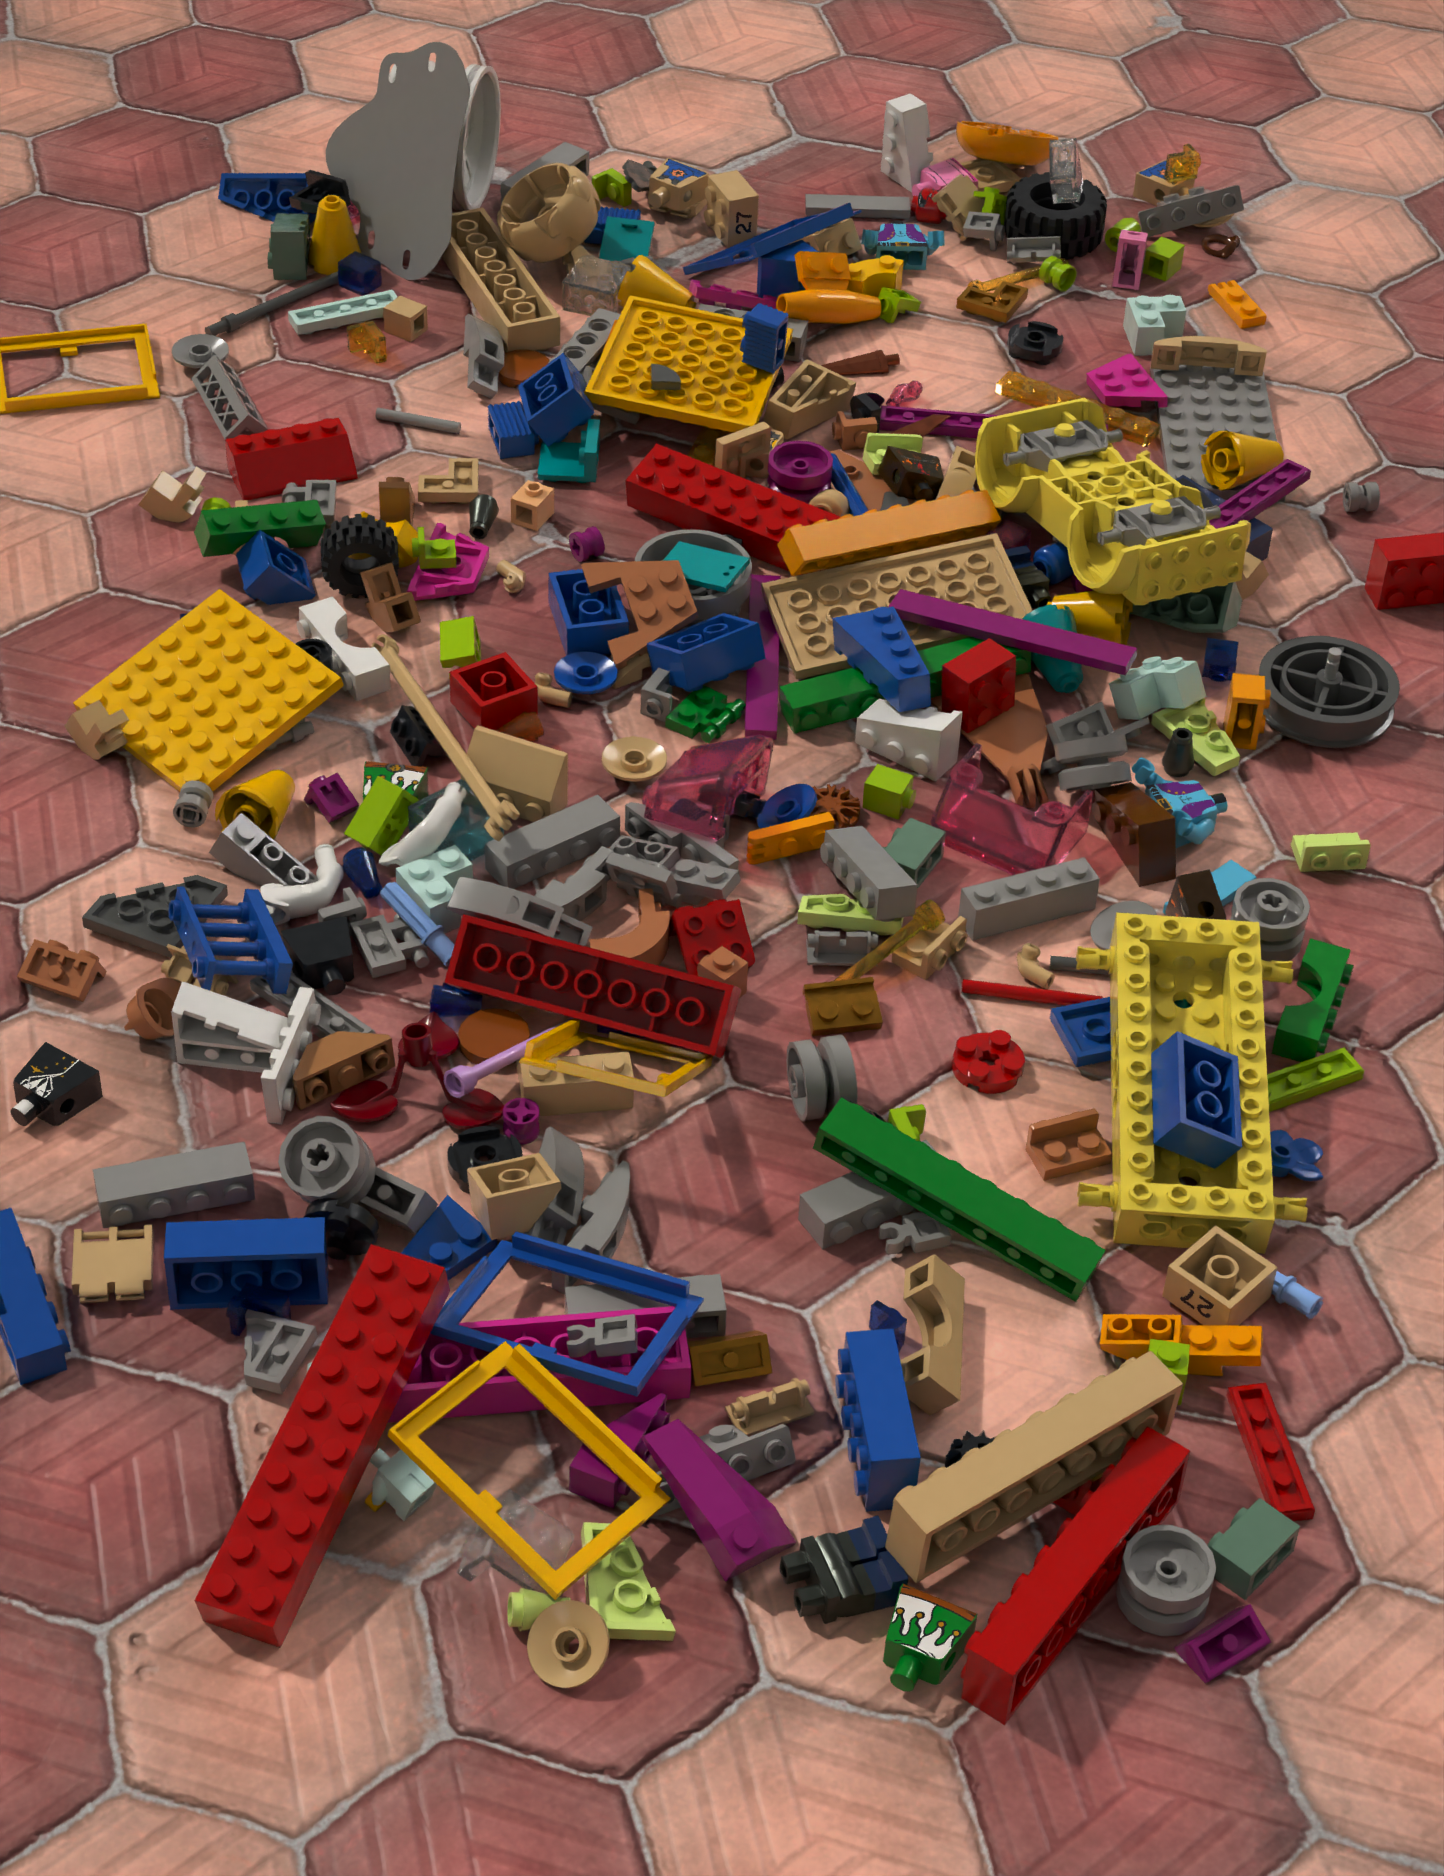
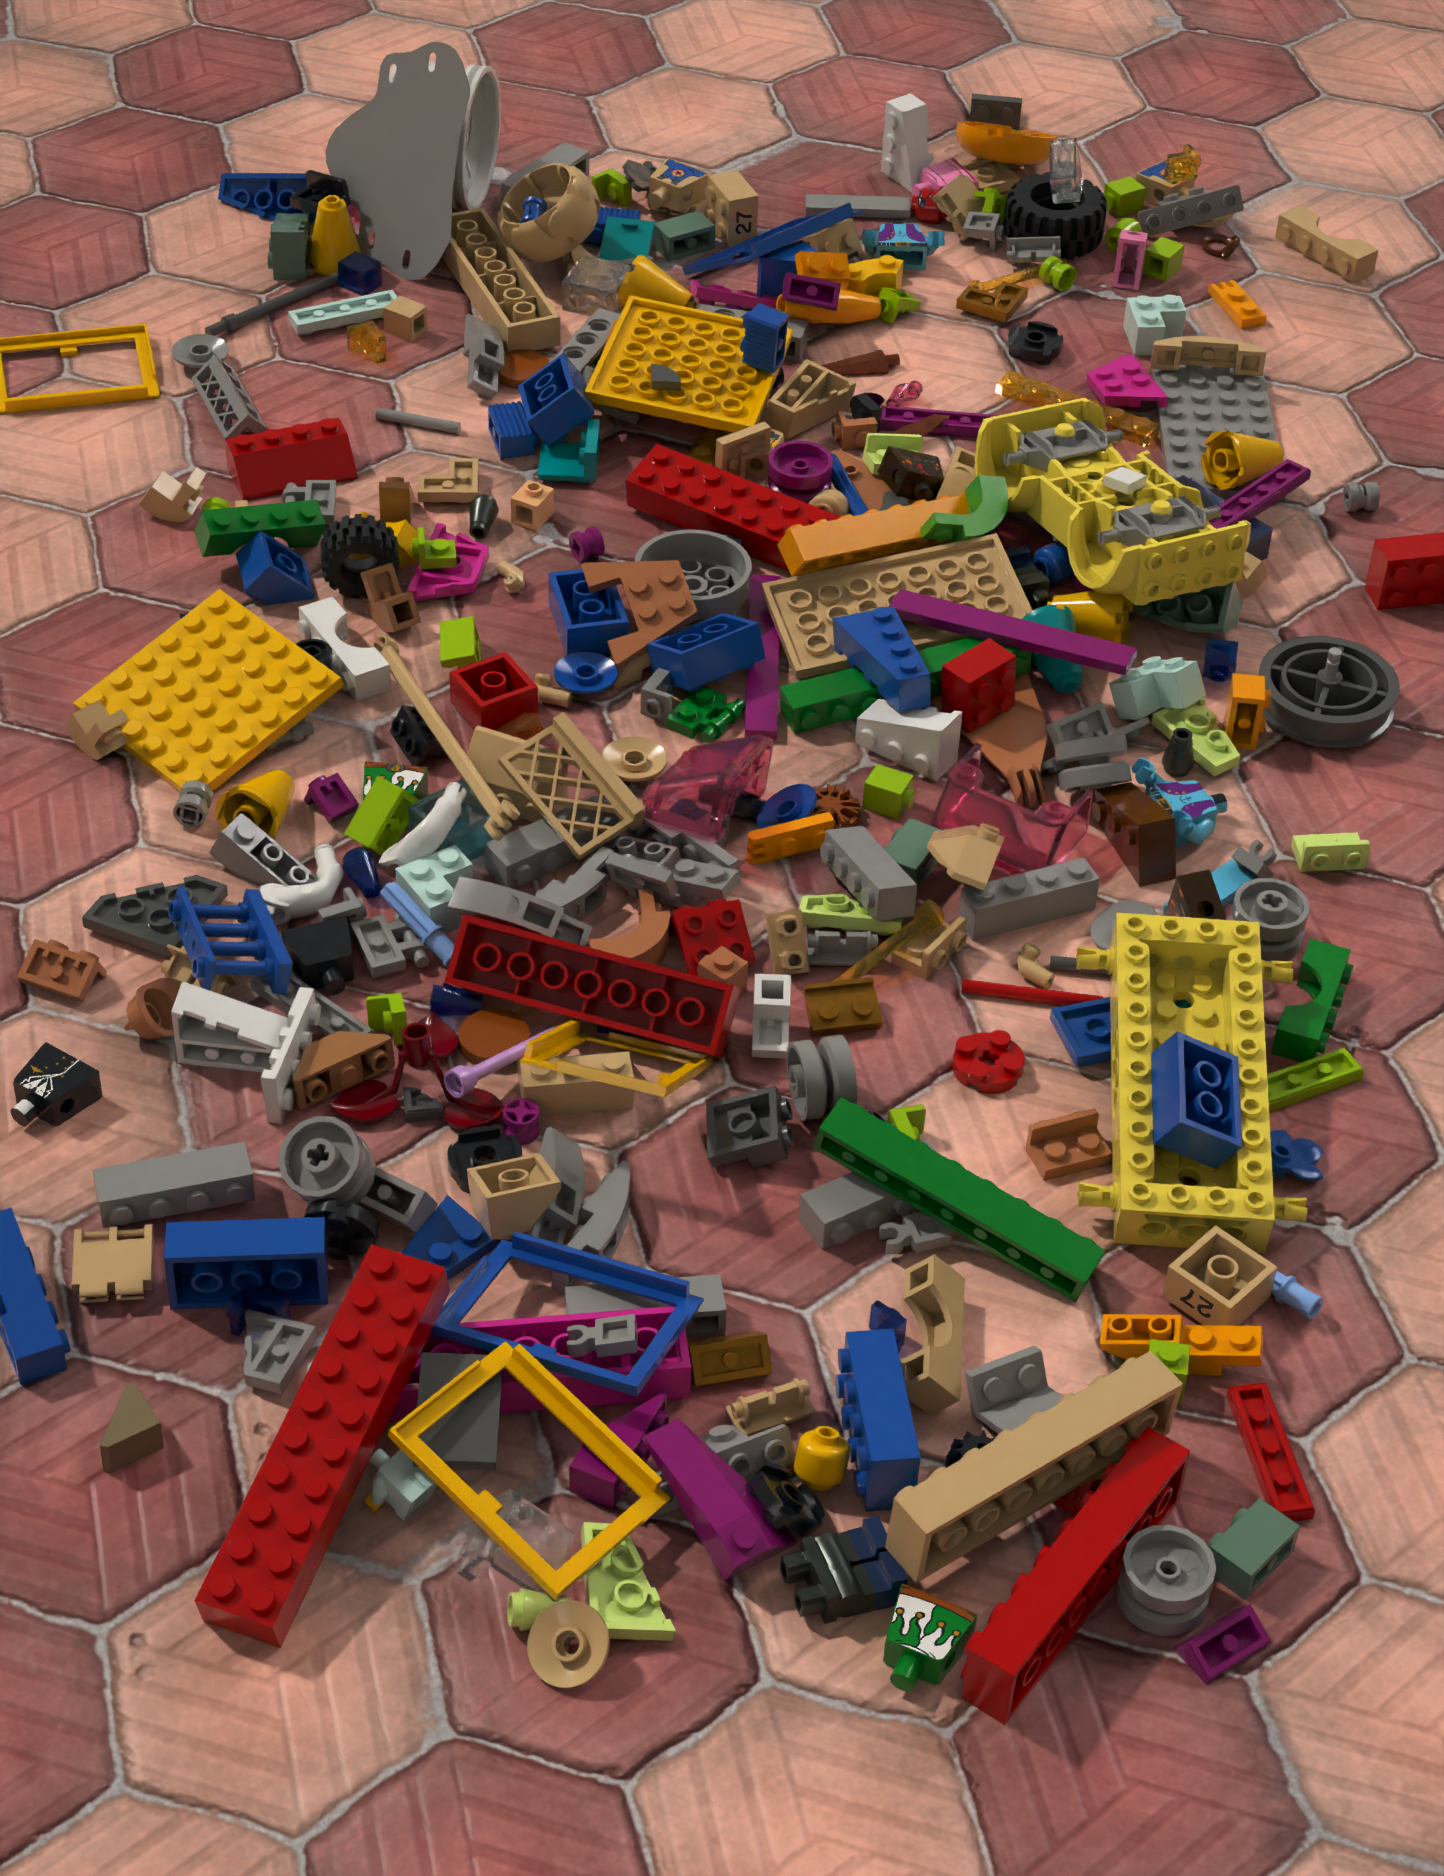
teal container [663,541,750,593] -> none
none -> dark tan slope [100,1382,164,1473]
none -> lime bracket [366,992,407,1045]
none -> dark grey tile [403,1087,443,1122]
none -> dark grey tile [412,1352,503,1470]
none -> tan fence [498,712,645,860]
none -> blue bush [520,197,547,223]
none -> sand green brick [653,211,715,261]
none -> dark grey plate [706,1085,794,1167]
none -> black plate [746,1462,825,1538]
none -> white brick [752,974,791,1059]
none -> tan hips [765,909,809,975]
none -> magenta slope [782,272,841,311]
none -> yellow head [794,1426,850,1491]
none -> bright green arch [920,475,1008,543]
none -> tan wedge [926,823,1005,890]
none -> light grey bracket [964,1346,1063,1434]
none -> dark grey bracket [969,94,1022,130]
none -> white tile [1103,467,1147,495]
none -> lime brick [1104,176,1146,218]
none -> light grey tile [1231,839,1277,878]
none -> tan arch [1275,205,1379,283]

